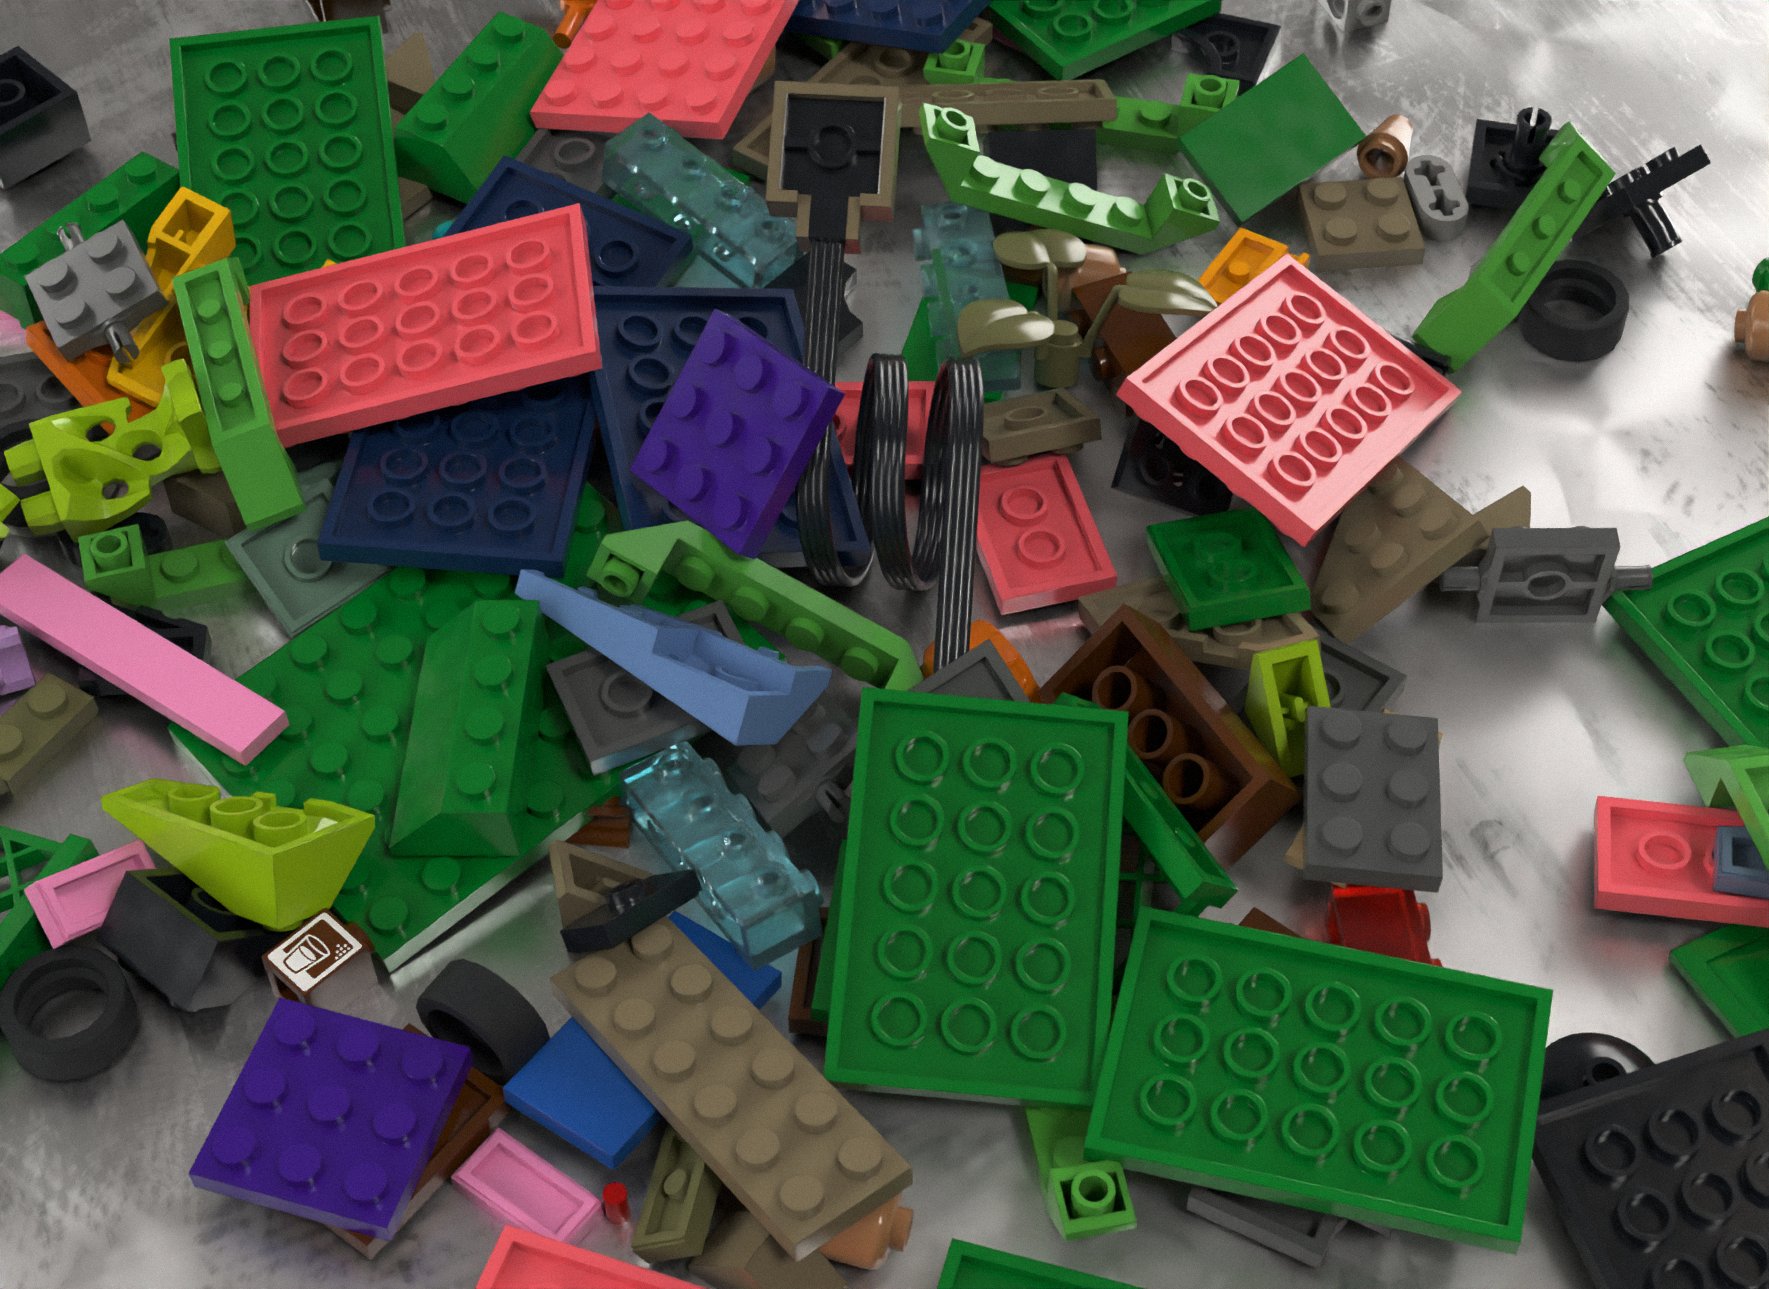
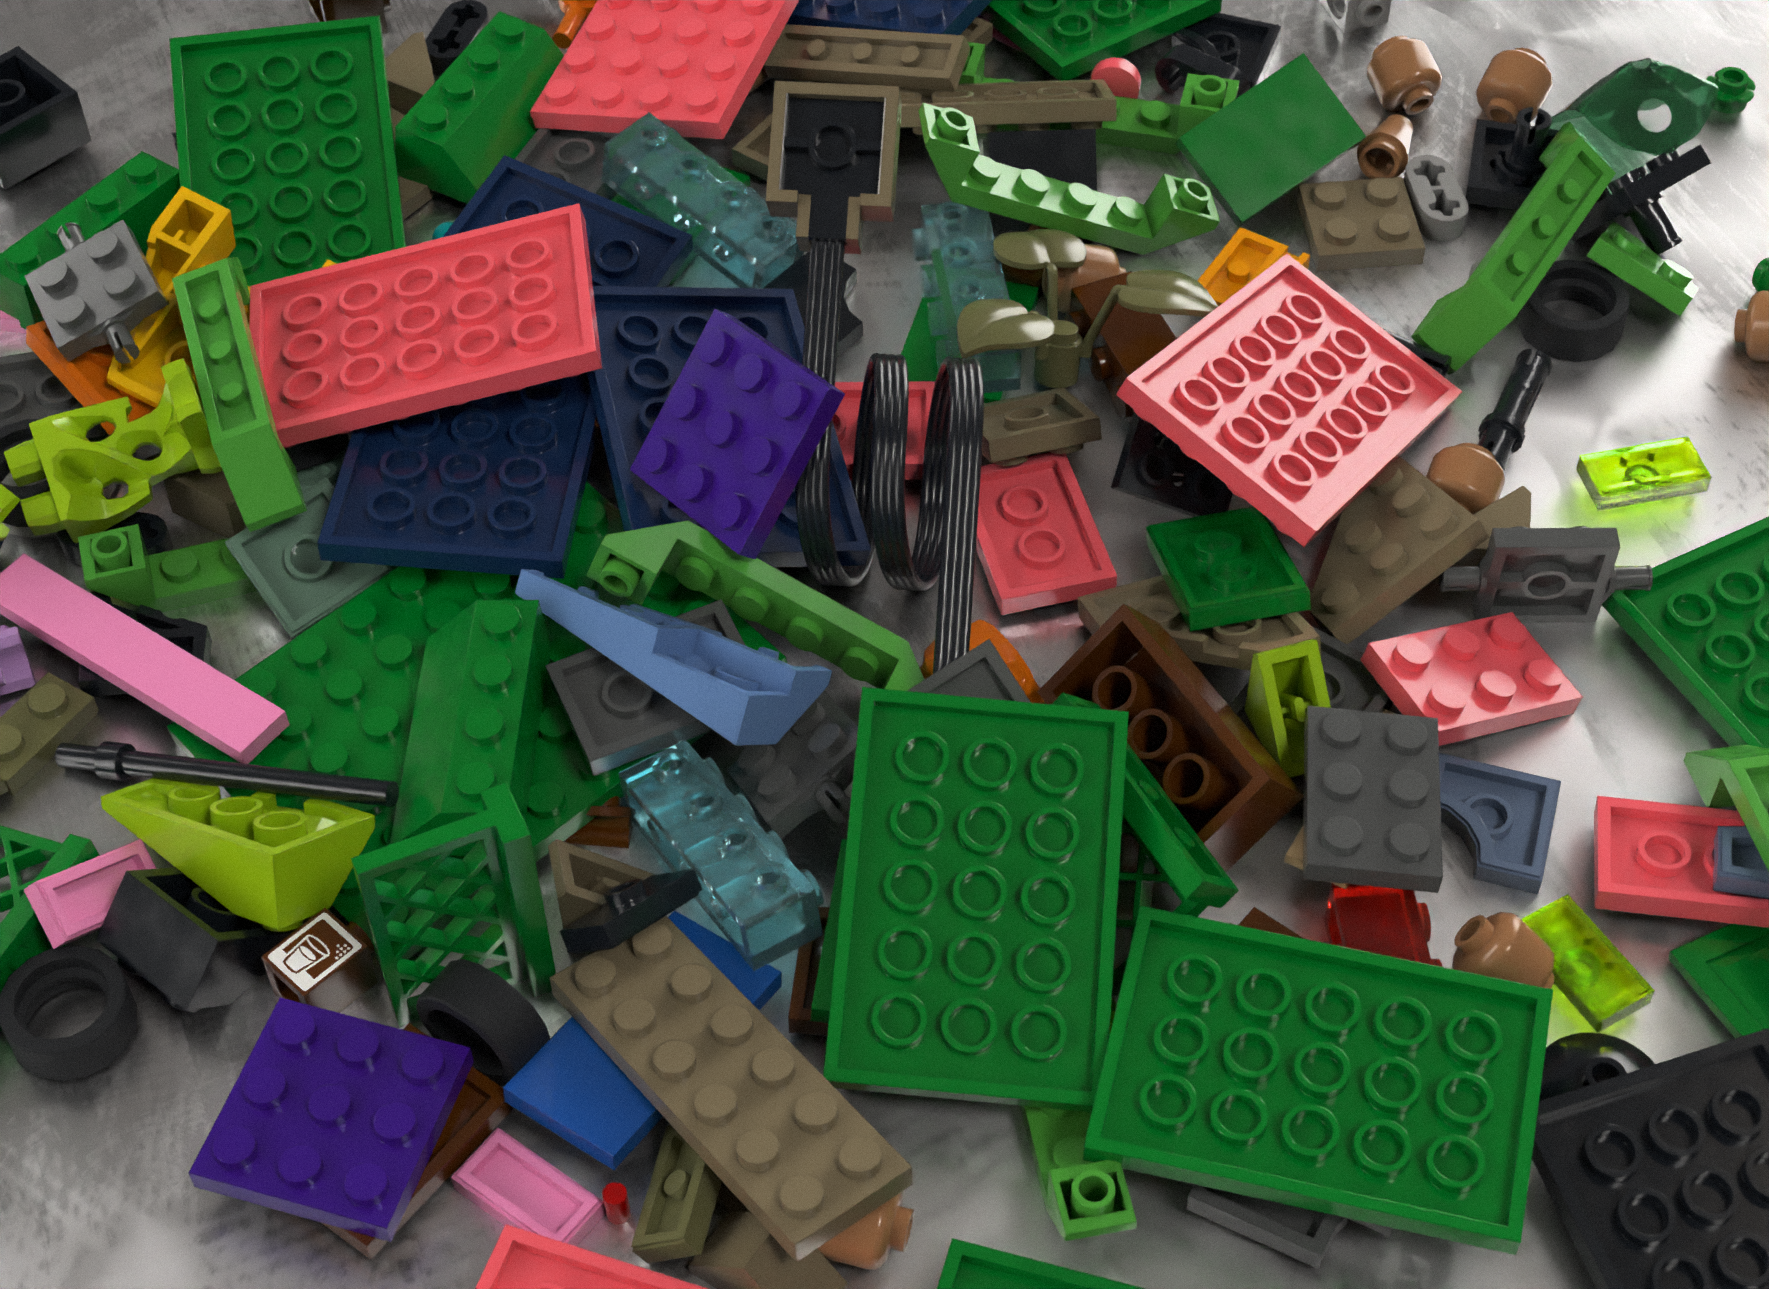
none -> black bar [55,741,399,807]
none -> green fence [351,782,556,1027]
none -> black beam [425,0,489,77]
none -> dark tan plate [763,24,971,91]
none -> coral tile [1090,58,1141,99]
none -> black beam [1155,44,1250,99]
none -> coral plate [1360,612,1583,746]
none -> medium nougat head [1366,36,1443,115]
none -> medium nougat head [1426,443,1505,514]
none -> sand blue tile [1439,753,1561,894]
none -> medium nougat head [1452,912,1555,989]
none -> medium nougat head [1476,47,1553,124]
none -> black pin [1477,349,1552,472]
none -> clear neon green plate [1522,894,1655,1033]
none -> clear green piece [1551,58,1719,156]
none -> clear neon green plate [1576,436,1712,511]
none -> bright green wing [1586,221,1699,316]
none -> green plate [1704,67,1756,114]

